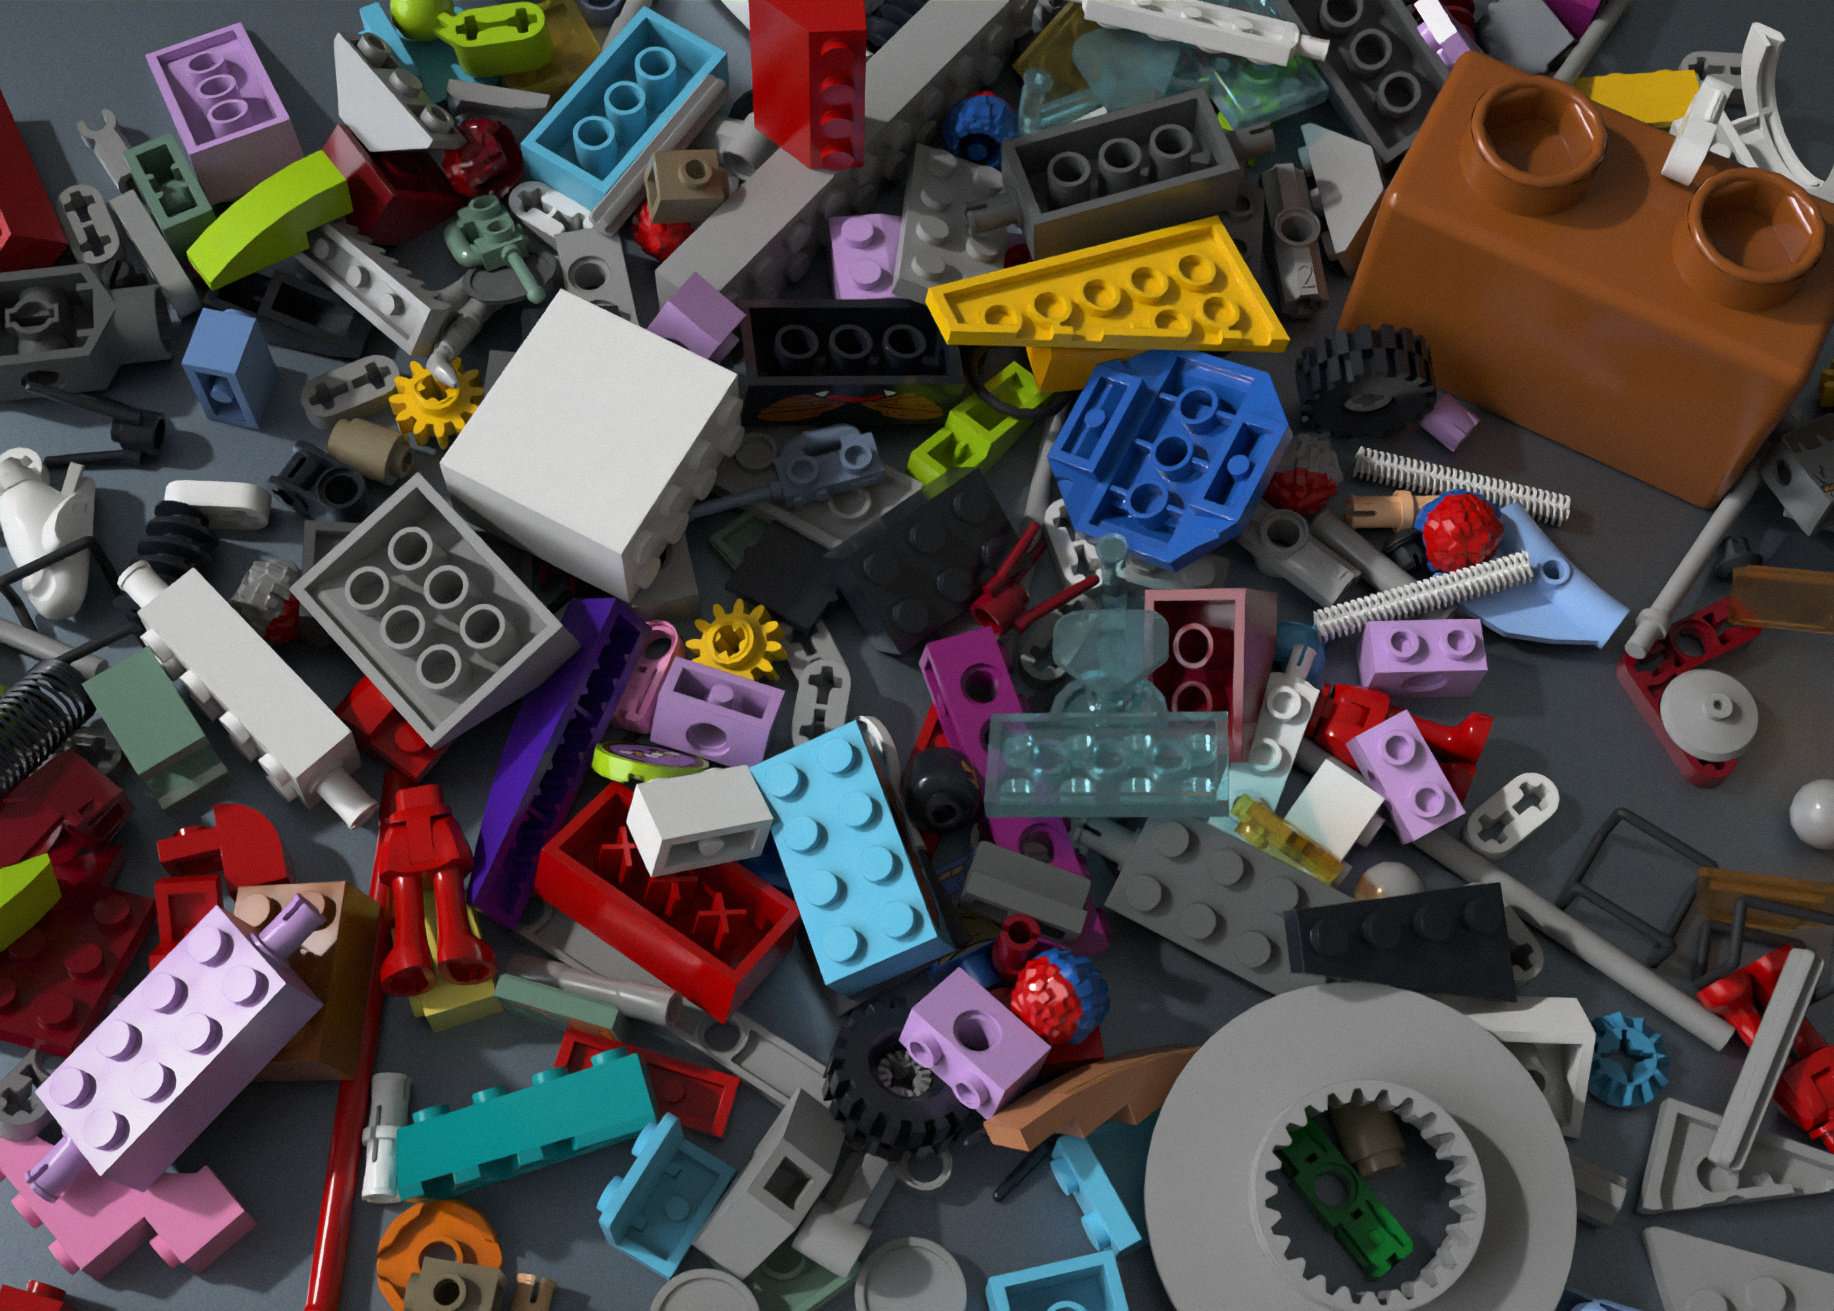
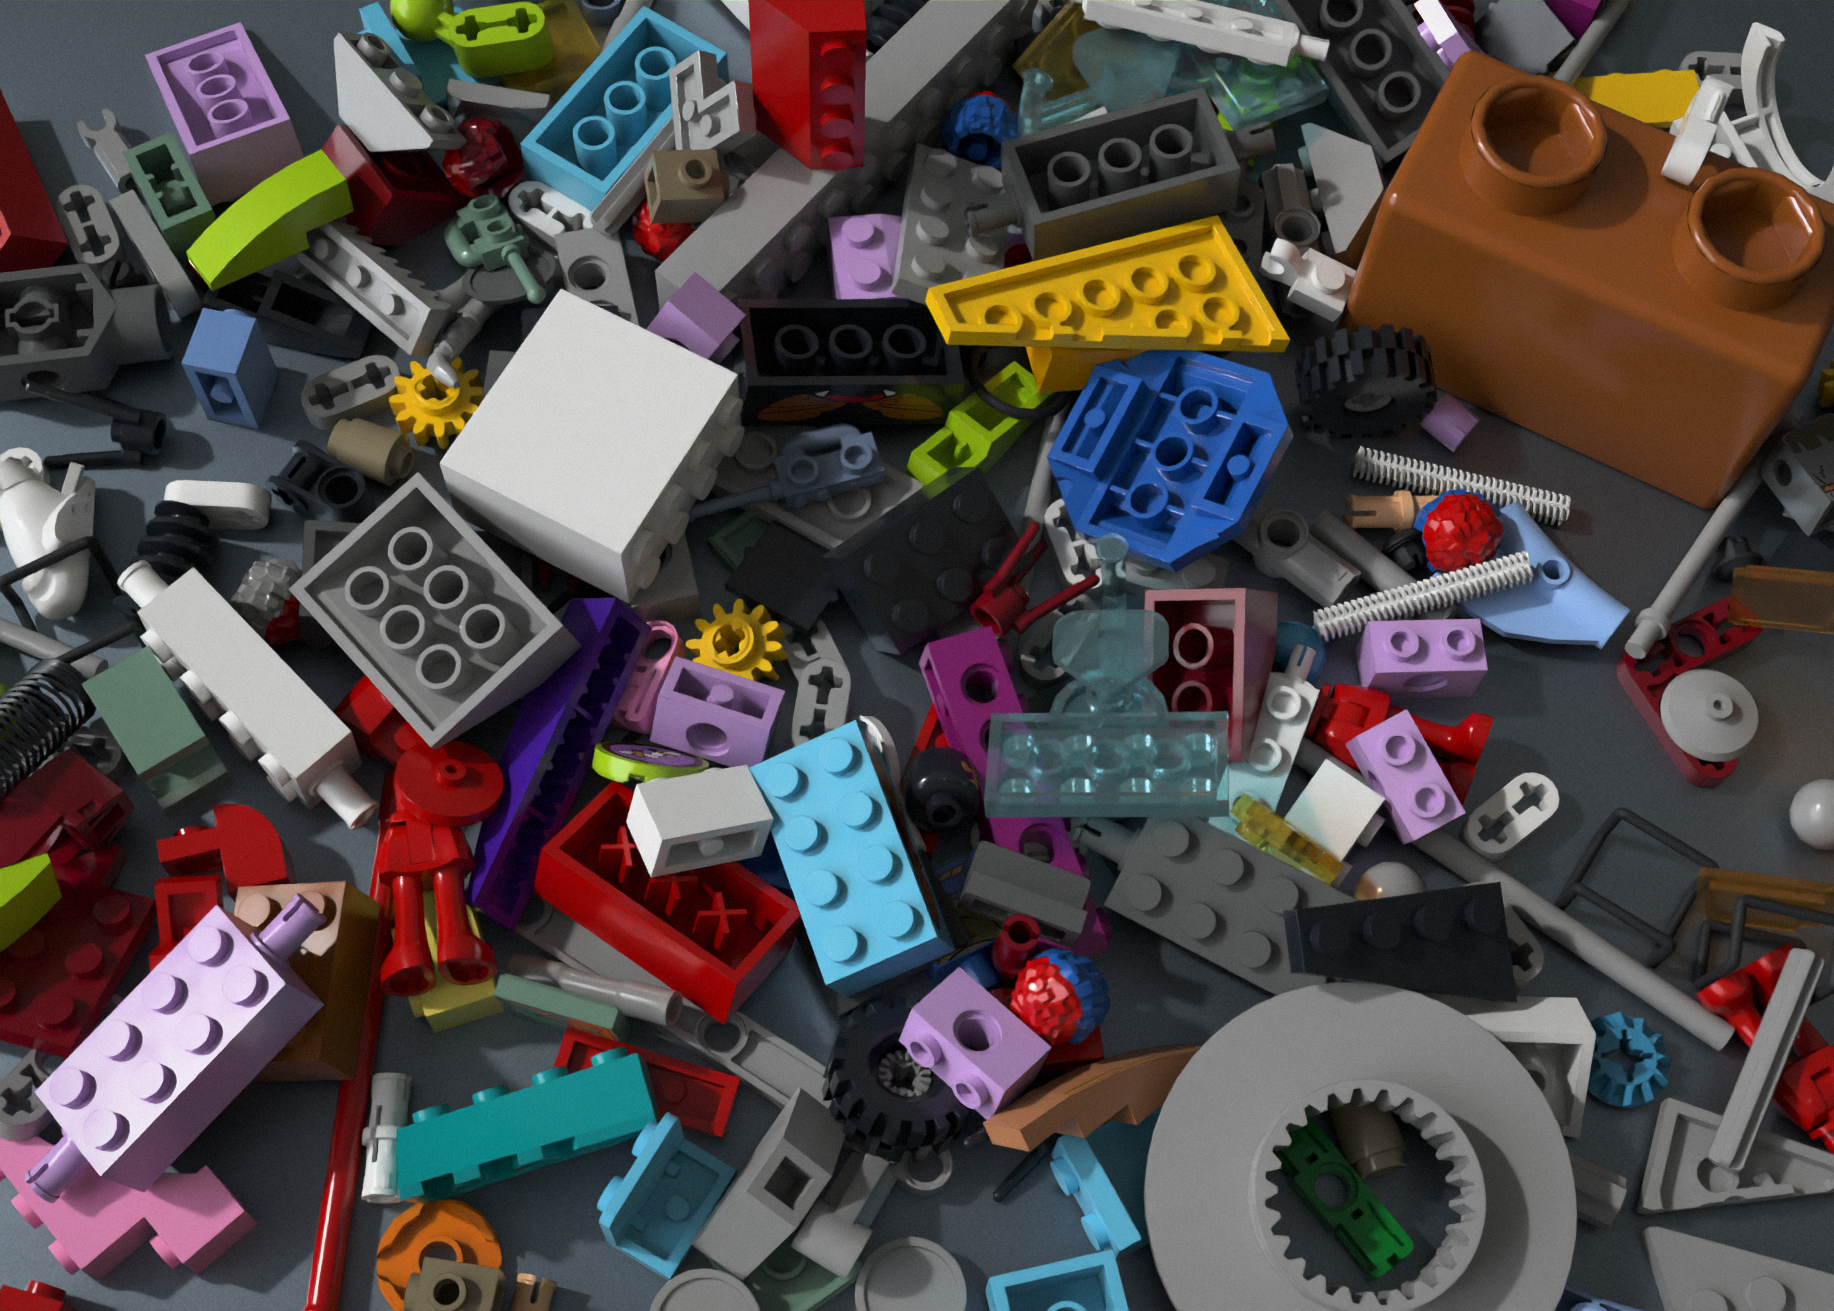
piece [1263,434,1344,516] -> none
none -> red piece [394,740,504,827]
none -> light grey plate [669,50,757,158]
none -> white plate [1258,238,1356,322]

